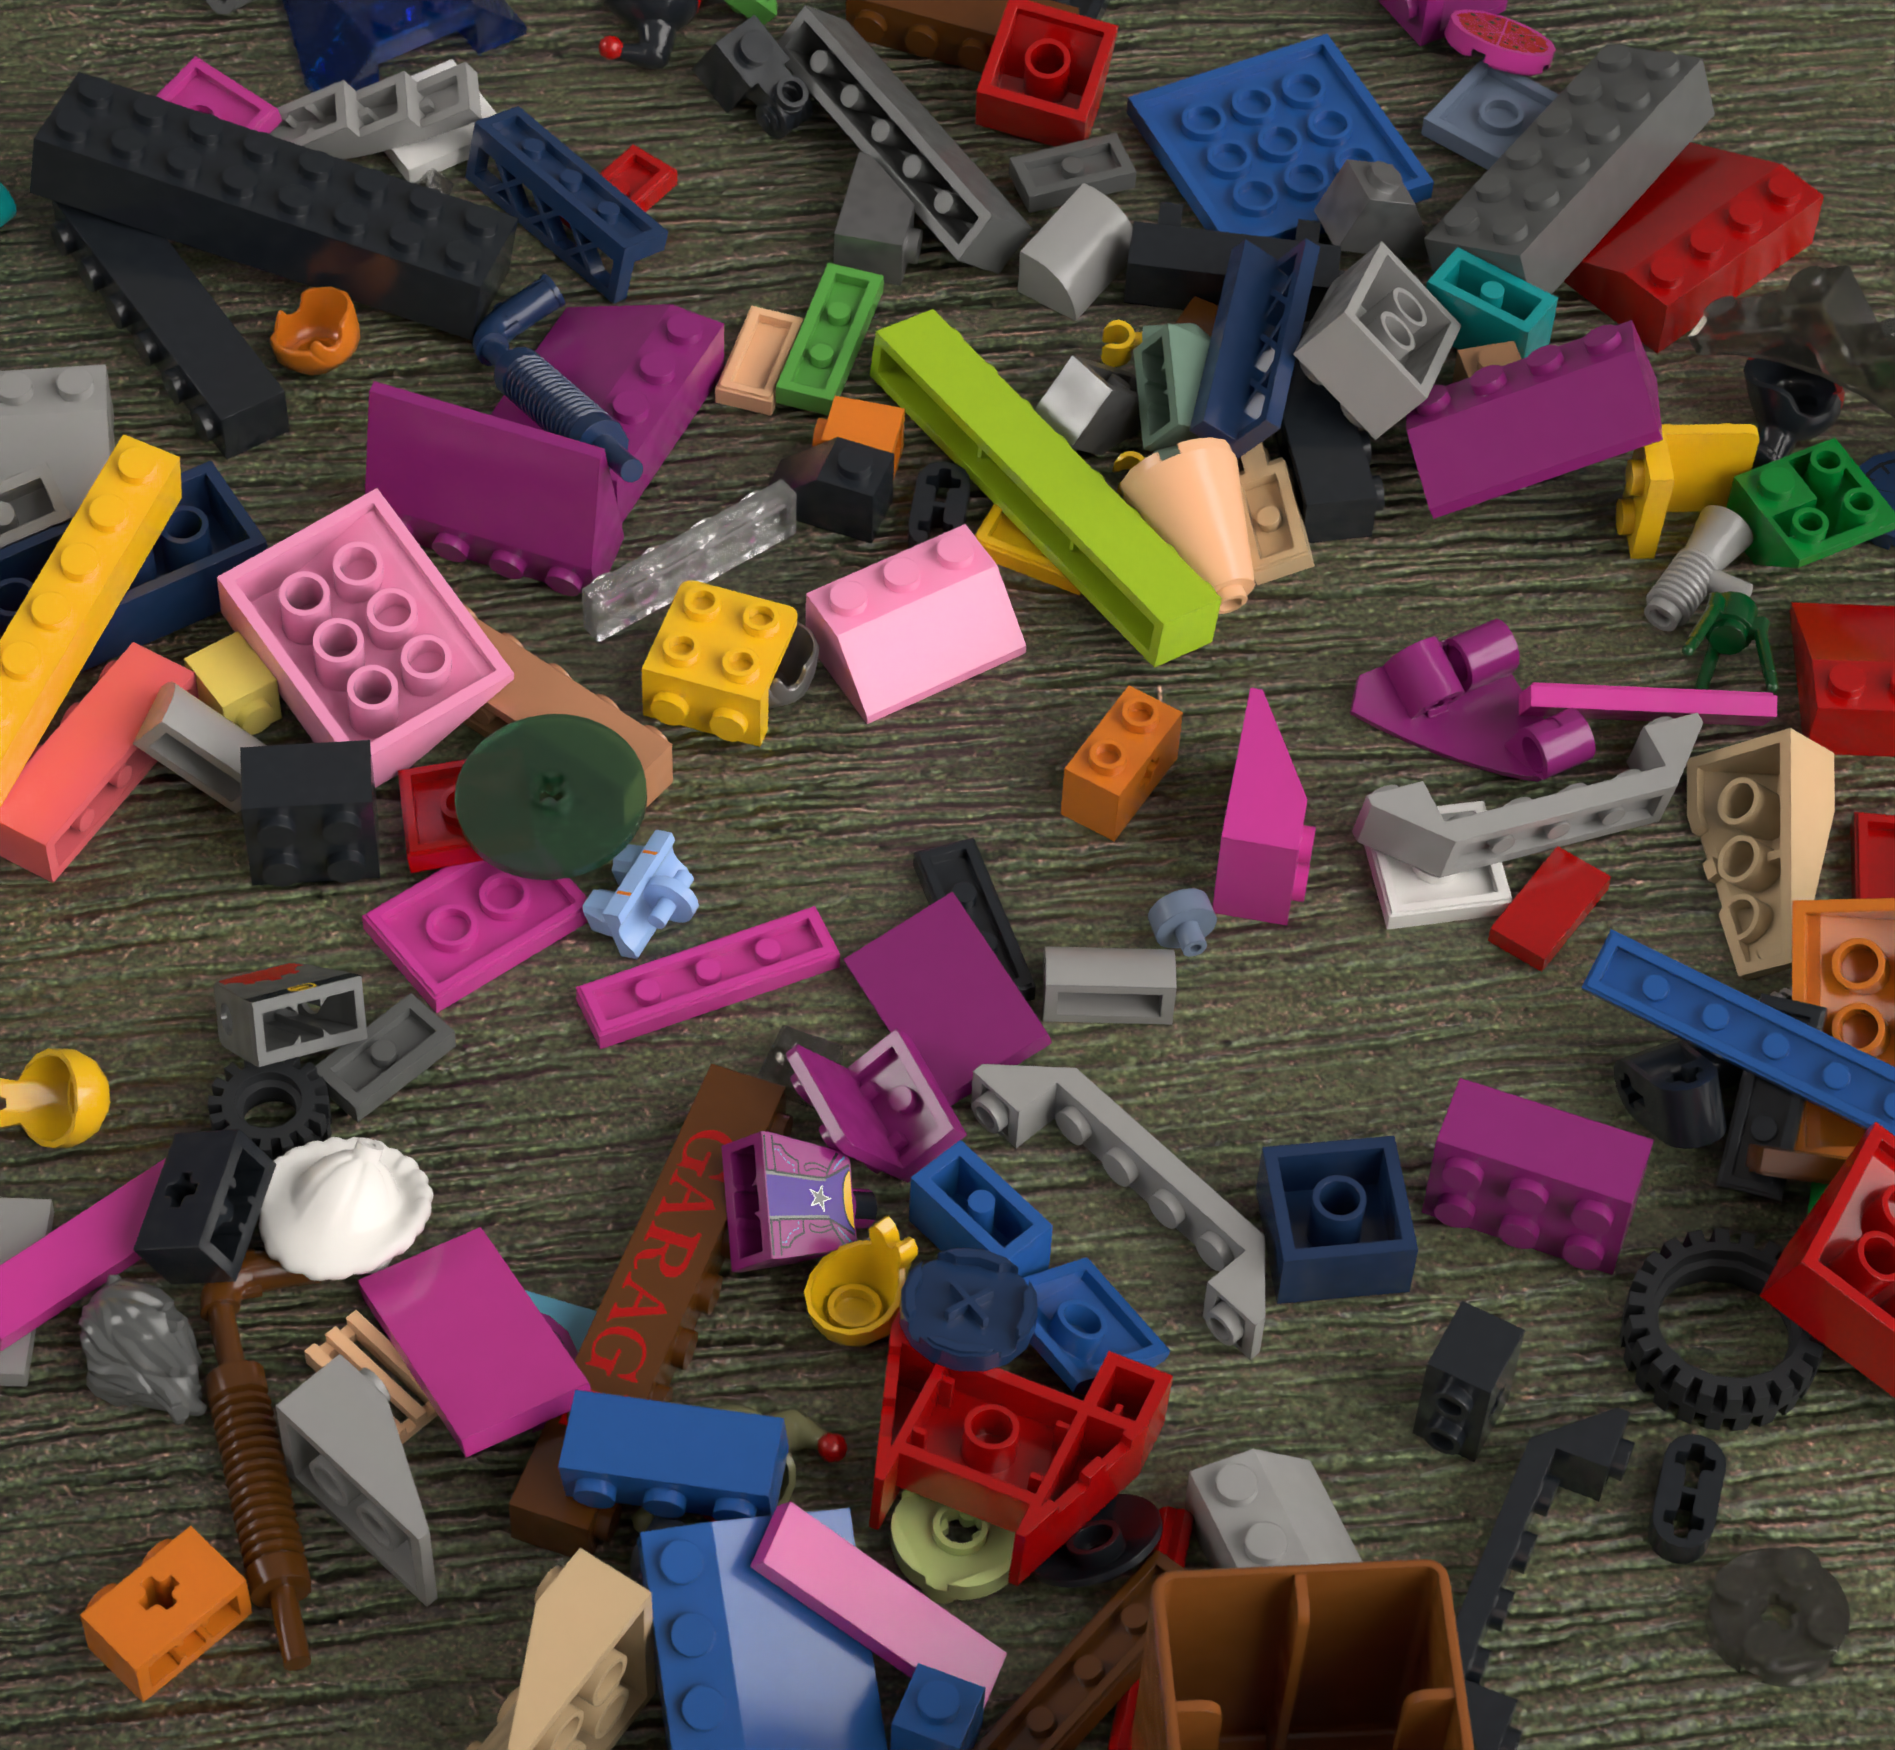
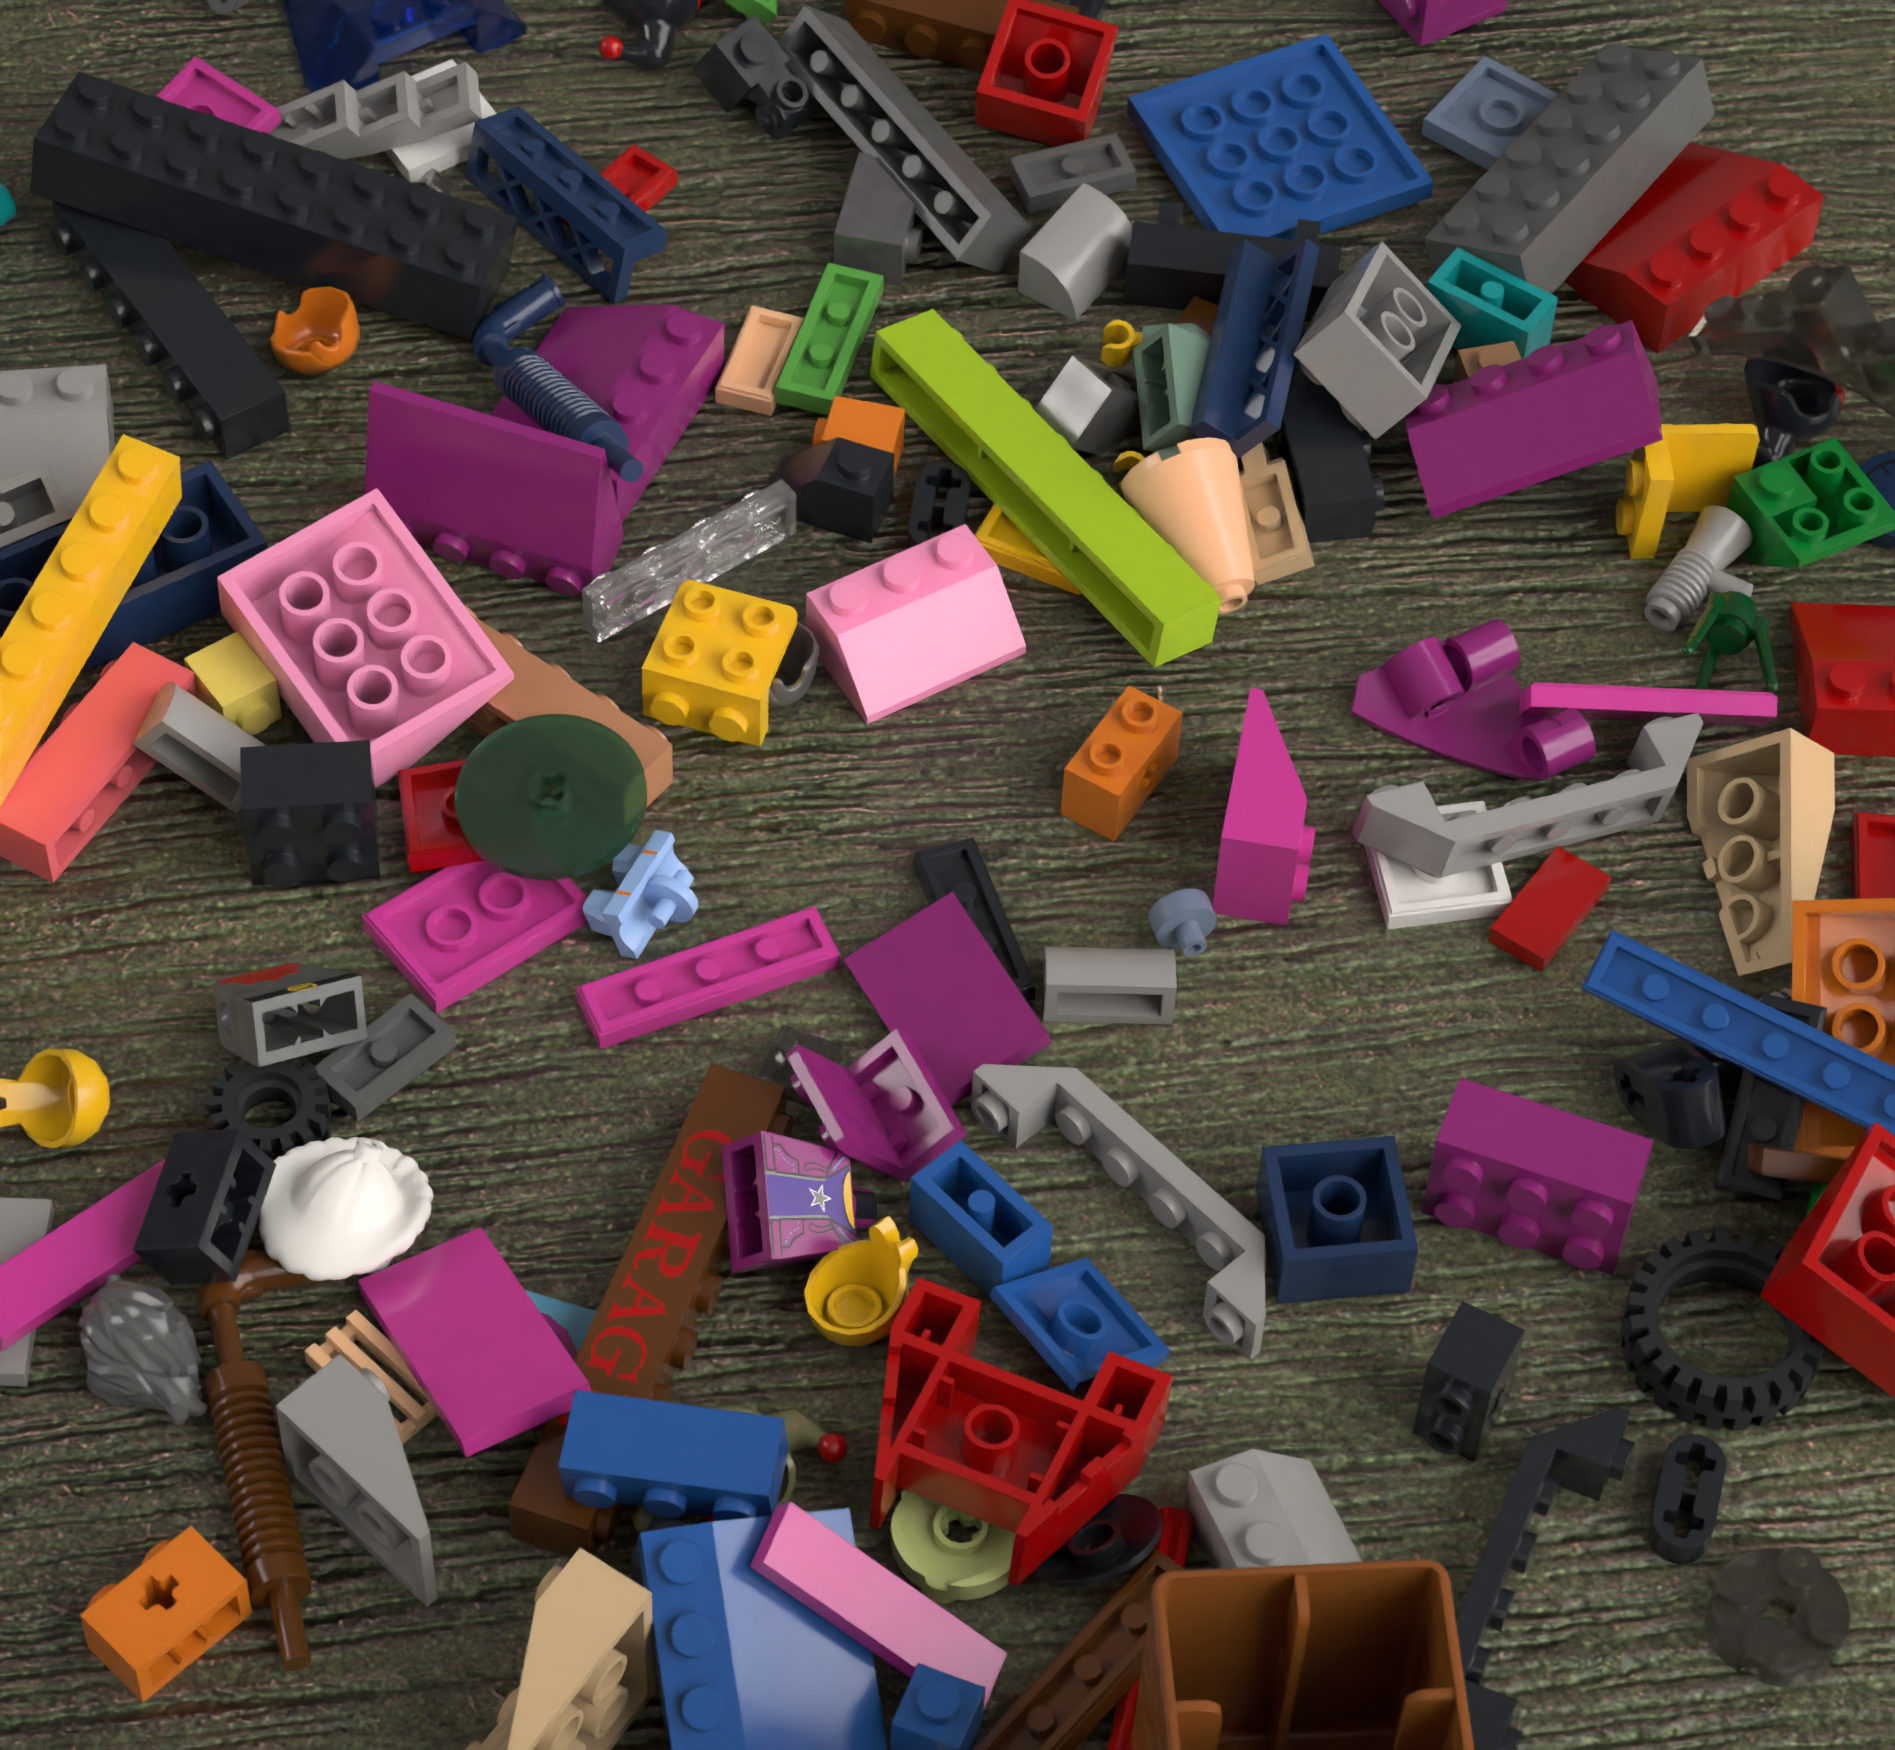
dark blue tile [900,1248,1038,1372] -> none
flat silver slope [1314,159,1429,260] -> none
dark pink tile [1444,9,1556,76] -> none

